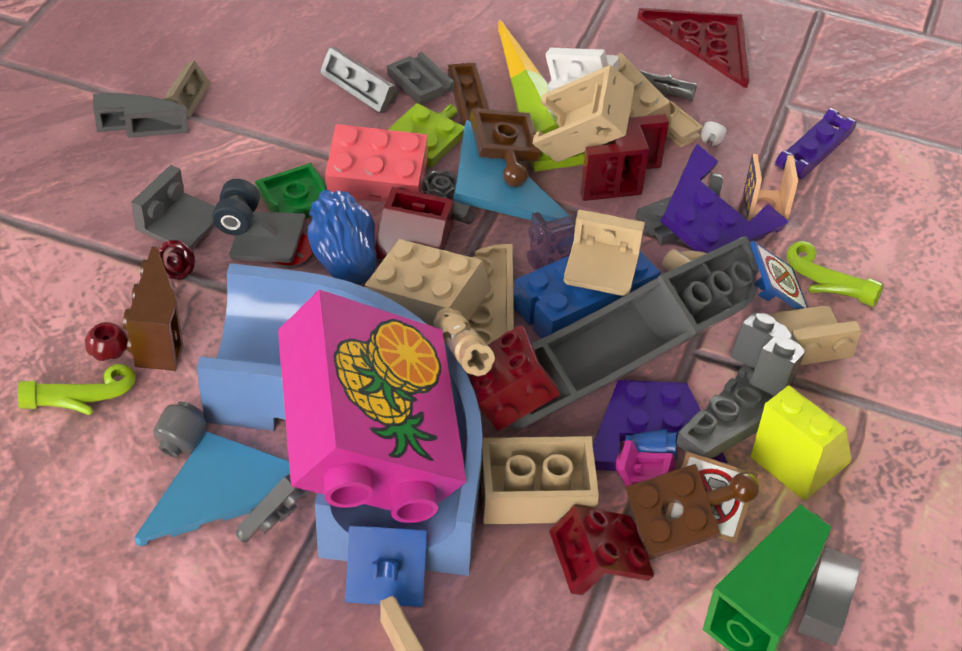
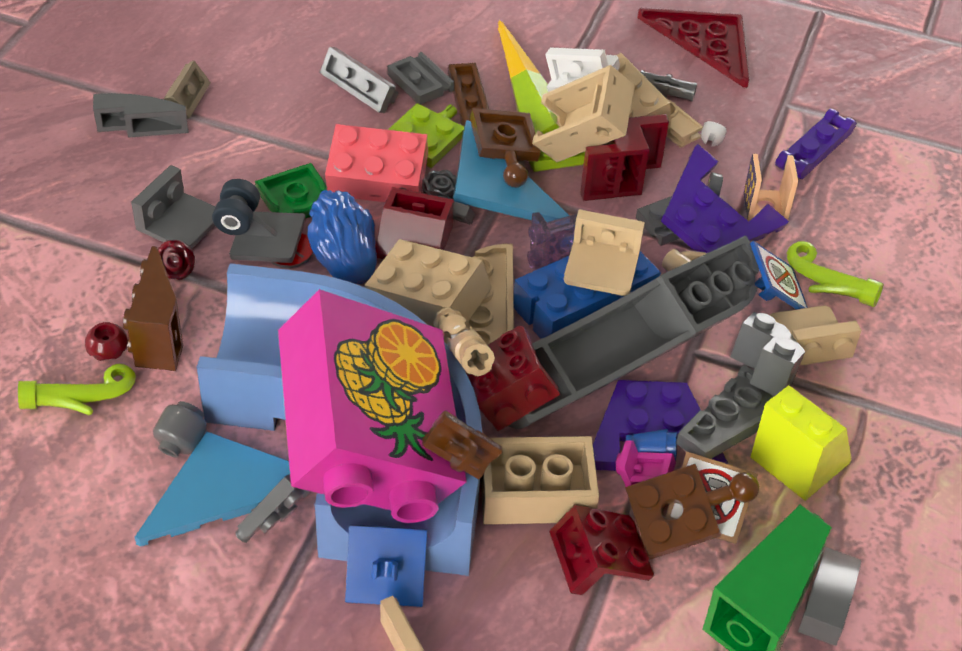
none -> reddish brown hips [422,411,503,480]

